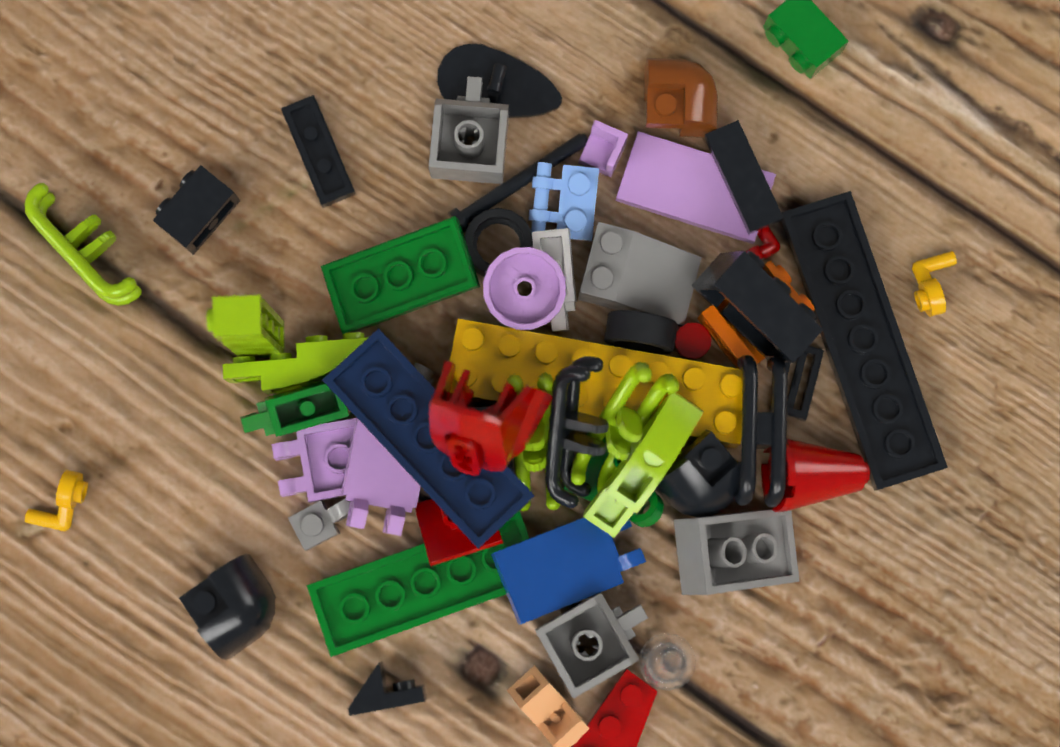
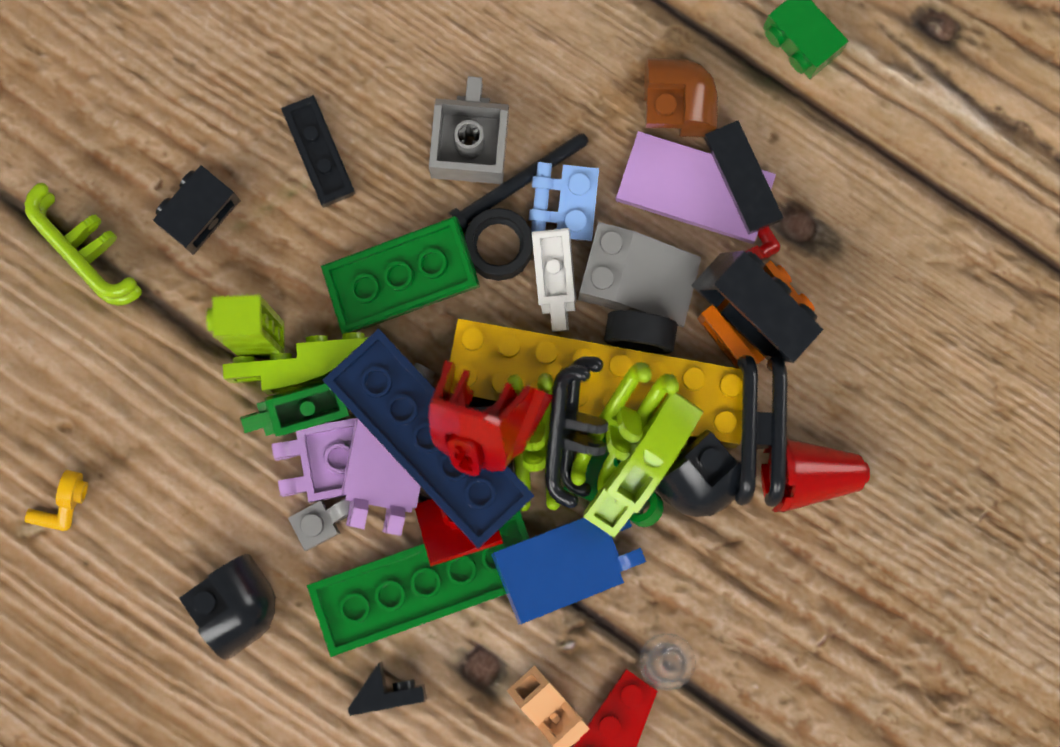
black shield [437,43,562,118] -> none
lavender wheel [483,247,566,330] -> none
light grey hinge [535,592,648,699] -> none
lavender panel [578,120,628,178] -> none
red tile [674,323,711,360] -> none
light grey slope [674,509,800,595] -> none
black tile [769,346,824,421] -> none
black plate [781,191,948,491] -> none
yellow plate [912,251,957,317] -> none

